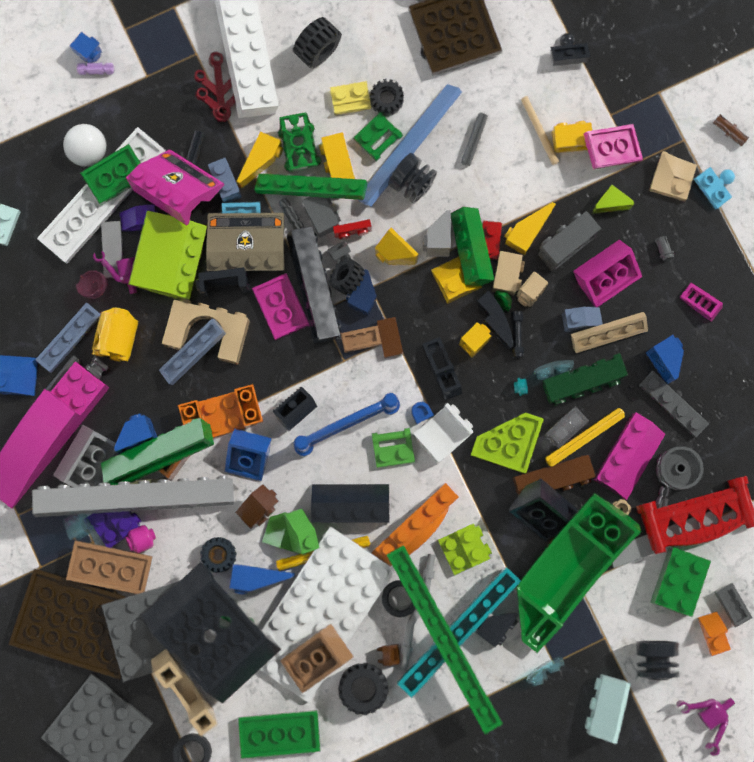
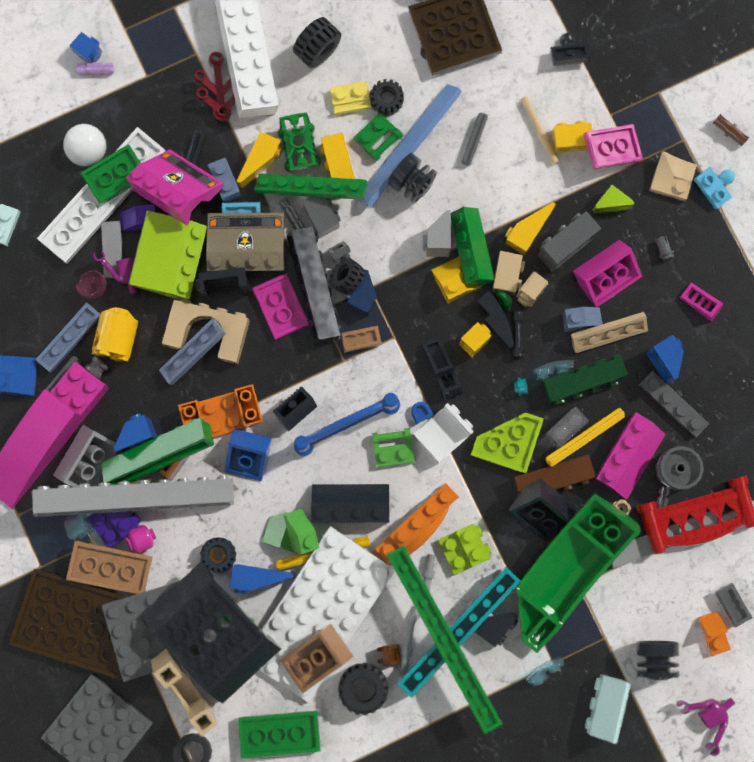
reddish brown brick [235,484,279,529] -> none
red plate [333,219,372,240] -> none
yellow slope [375,227,418,265] -> none
reddish brown tile [377,317,403,358] -> none
black tyre [382,580,416,618] -> none
red plate [482,220,502,261] -> none
green brick [650,547,711,617] -> none

